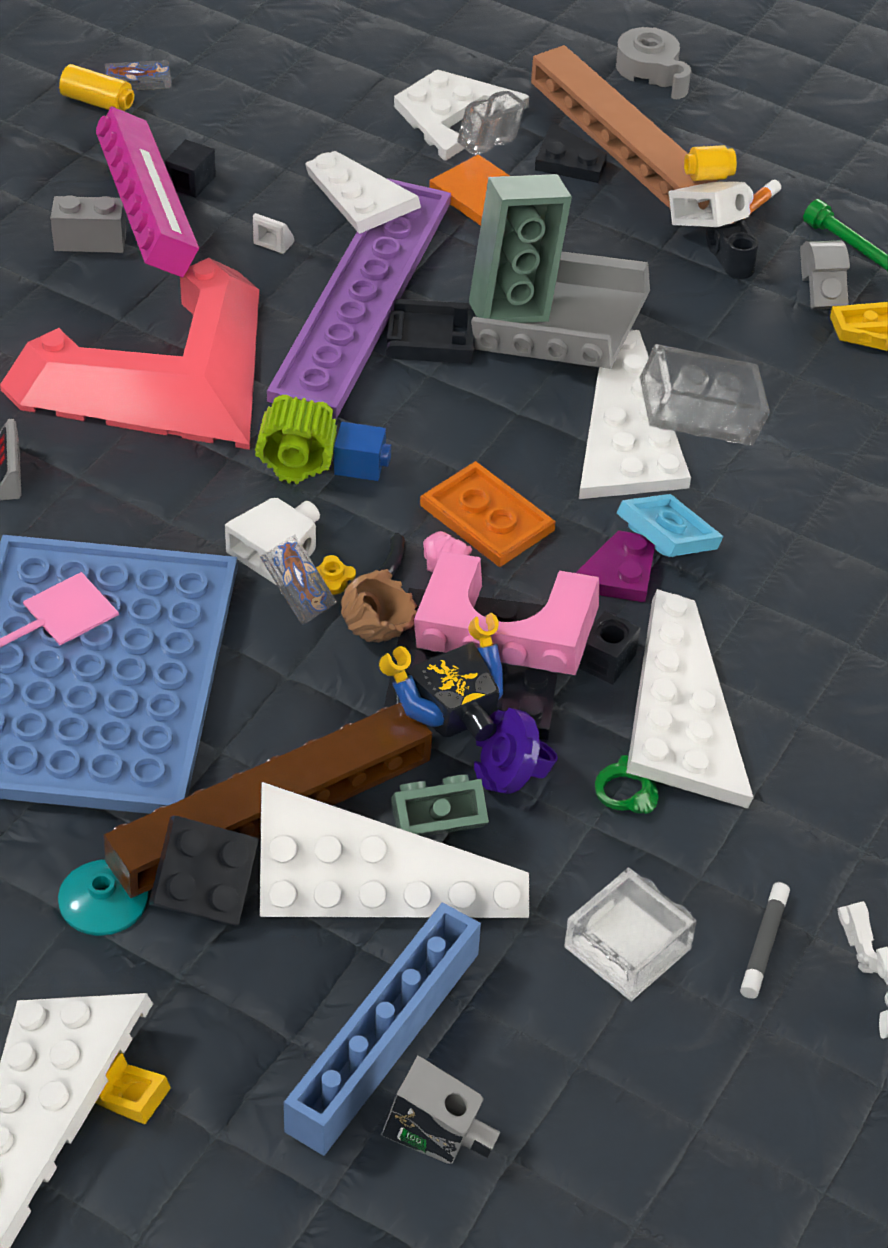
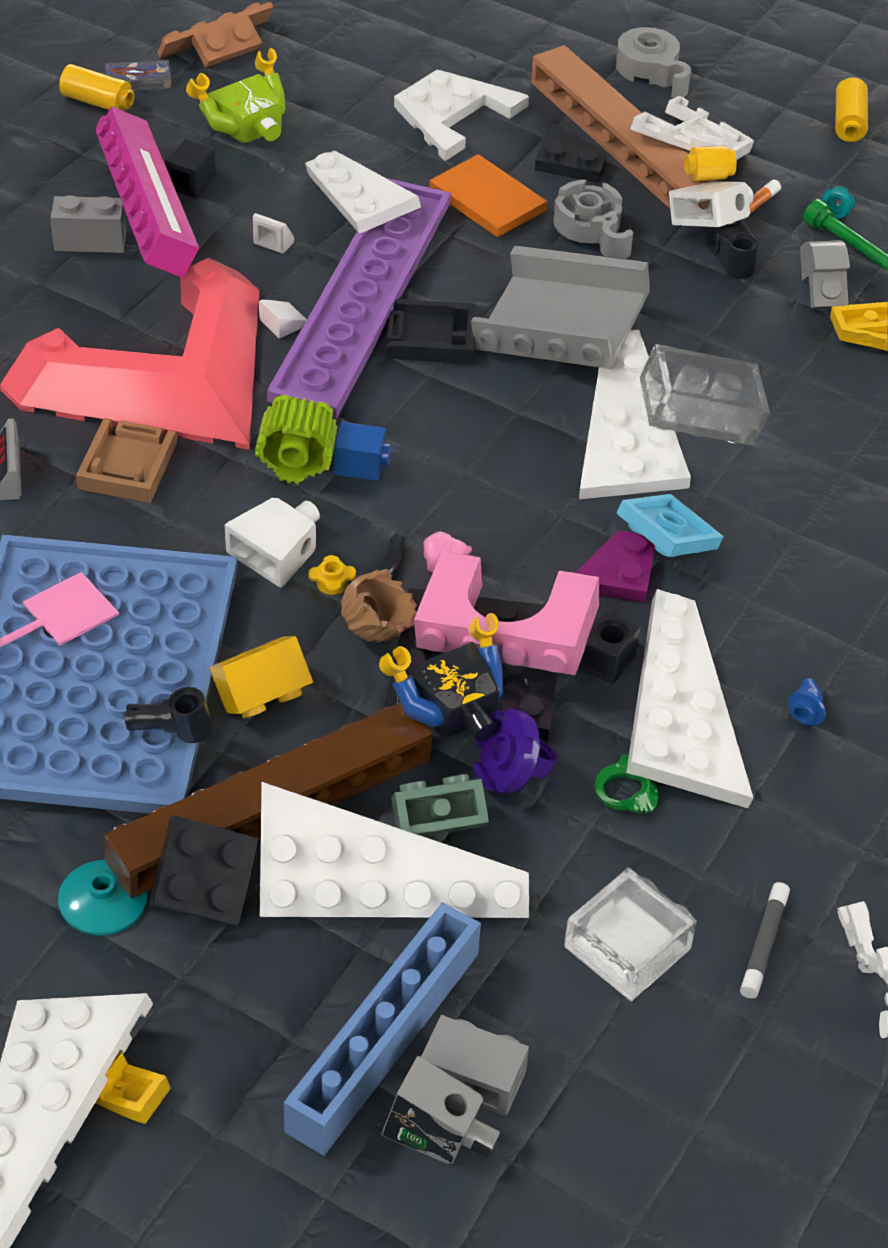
tile [260,535,337,625] -> none
orange tile [420,461,556,568] -> none
clear brick [457,91,526,154] -> none
sand green brick [469,174,572,323] -> none
none -> medium nougat container [76,418,178,503]
none -> black pin [124,687,214,743]
none -> nougat bracket [157,2,274,68]
none -> lime torso [186,48,285,143]
none -> yellow brick [209,636,313,718]
none -> white slope [259,300,307,339]
none -> light grey brick [421,1015,529,1117]
none -> light grey piece [554,180,633,259]
none -> white wing [630,96,754,160]
none -> blue plate [788,678,826,726]
none -> teal plate [822,186,855,219]
none -> yellow brick [835,78,868,142]

